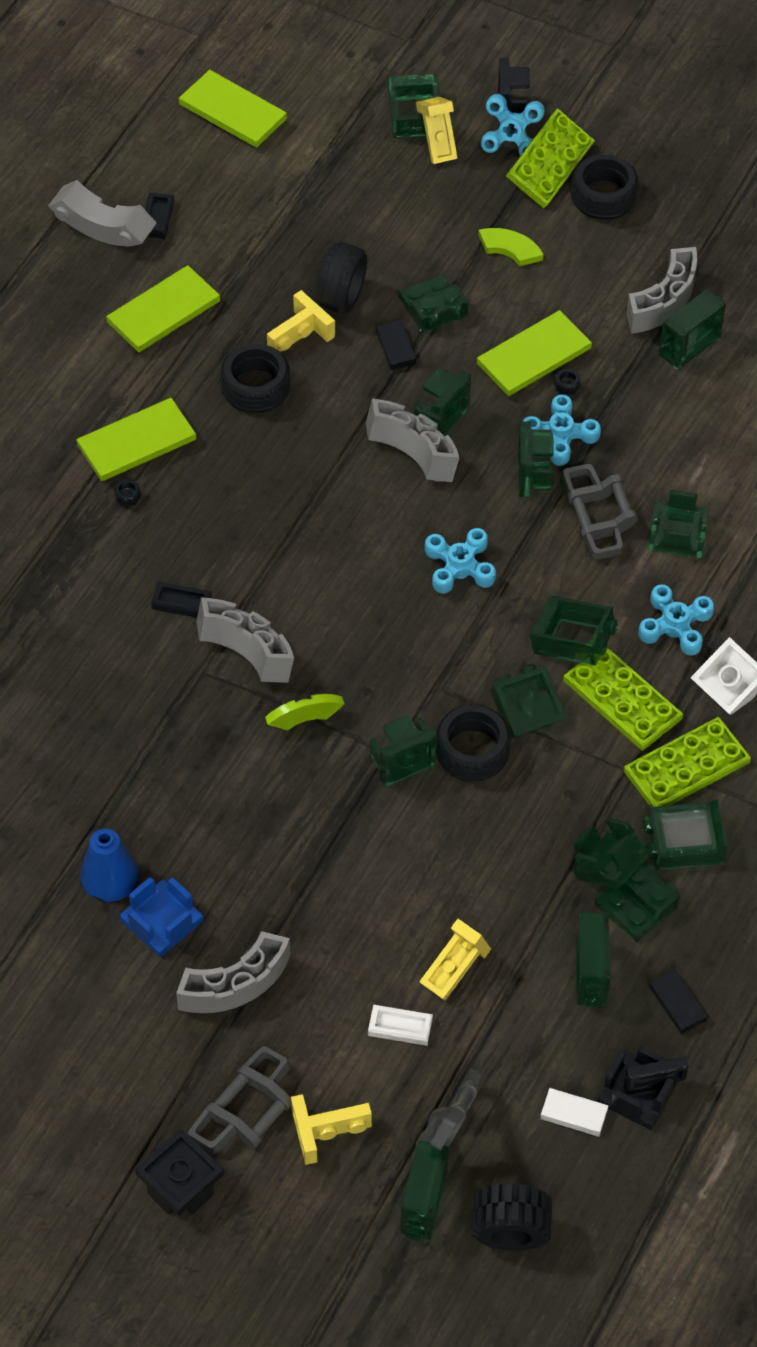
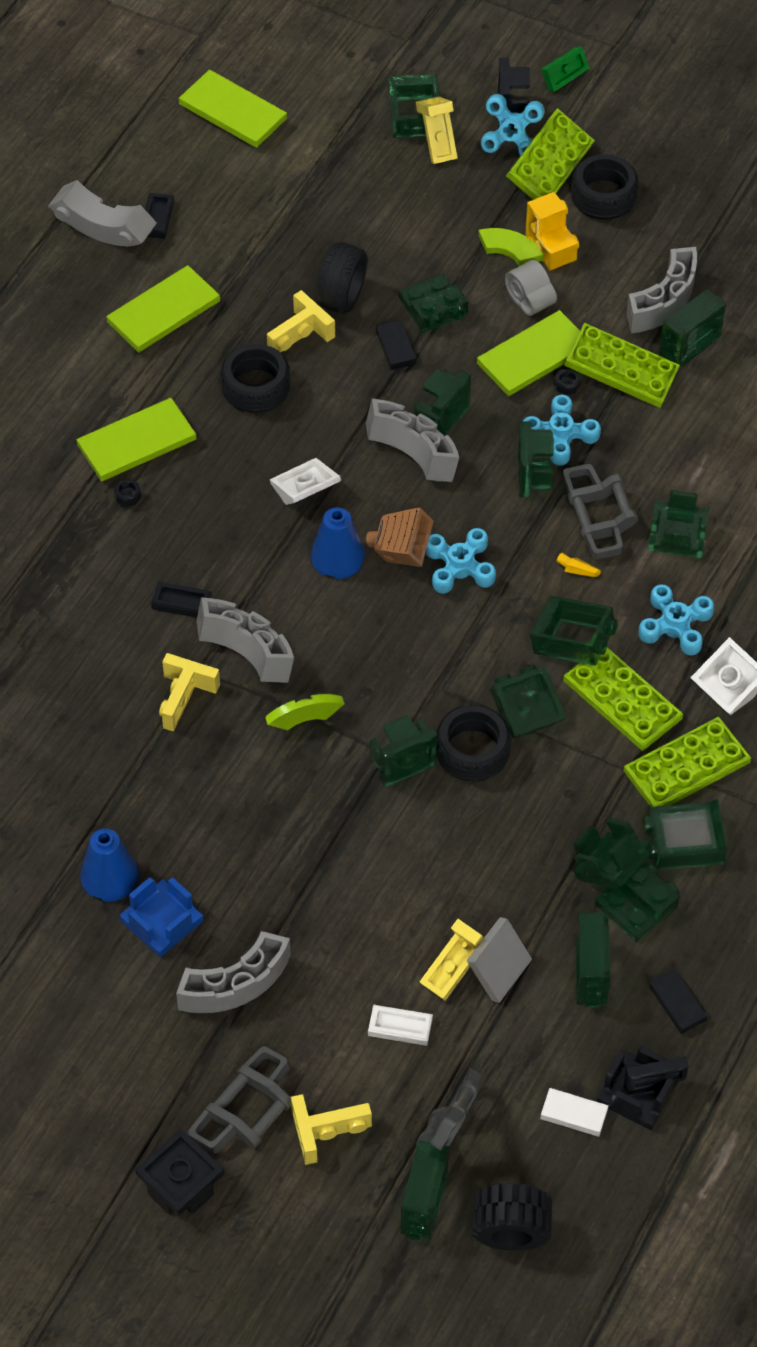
none -> light yellow bracket [159,653,220,731]
none -> white slope [270,458,341,505]
none -> blue cone [311,507,365,579]
none -> medium nougat torso [366,508,434,567]
none -> light grey tile [467,917,532,1003]
none -> light grey piece [505,260,557,316]
none -> yellow brick [525,192,579,271]
none -> green plate [541,46,590,92]
none -> yellow bar [557,553,601,577]
none -> lime tile [564,323,680,408]

